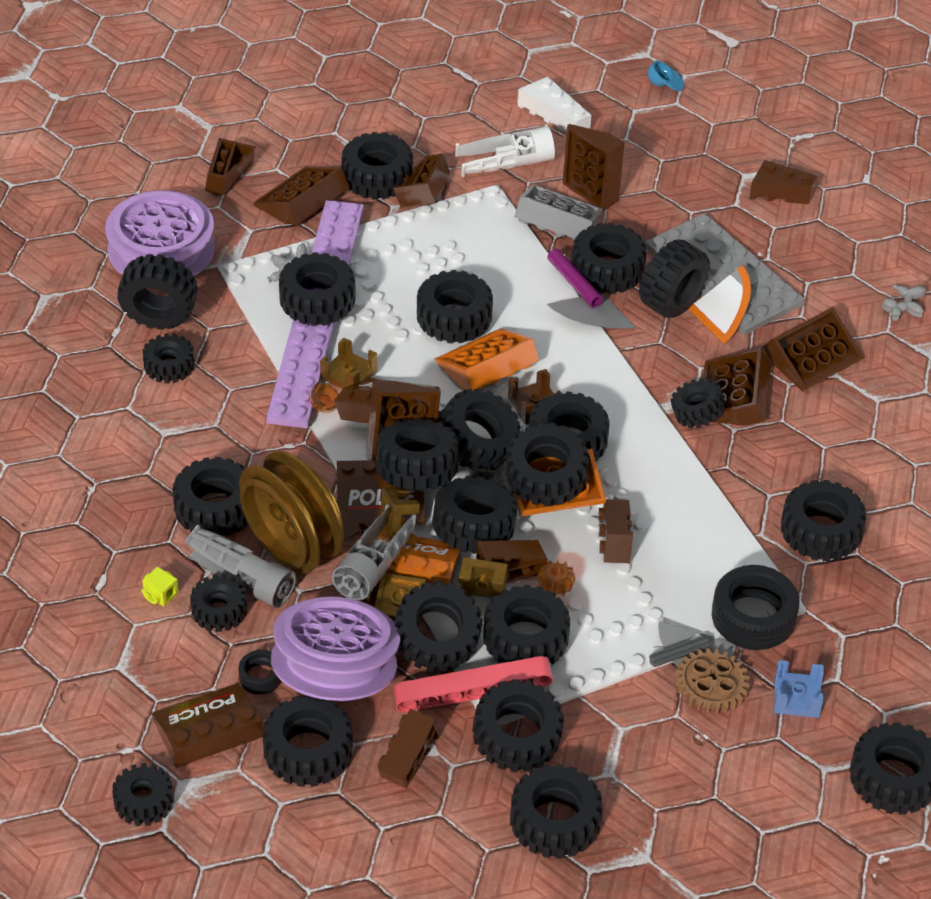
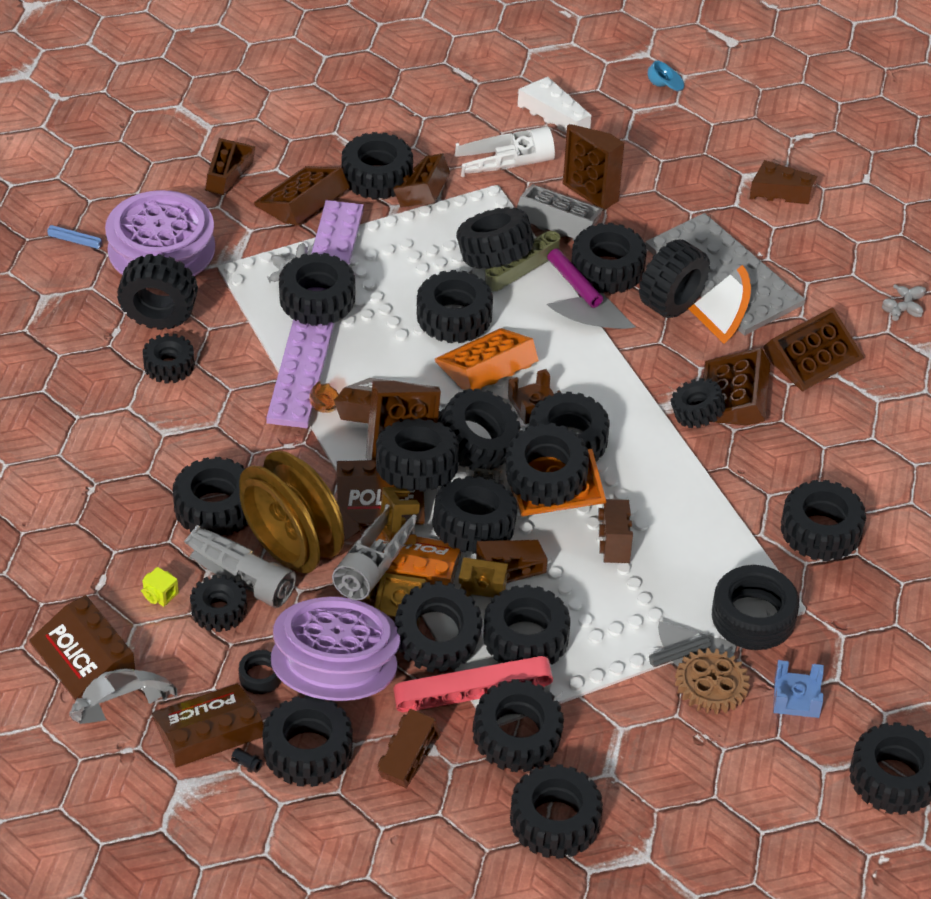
black tyre [112,763,174,826] -> none
pearl gold panel [320,337,378,389] -> none
clear orange gear [537,560,575,597] -> none
none -> reddish brown slope [29,595,135,701]
none -> medium blue axle [47,225,102,249]
none -> light grey animal [69,669,177,724]
none -> black pin [231,747,263,773]
none -> black tyre [456,207,534,269]
none -> olive beam [485,231,560,291]

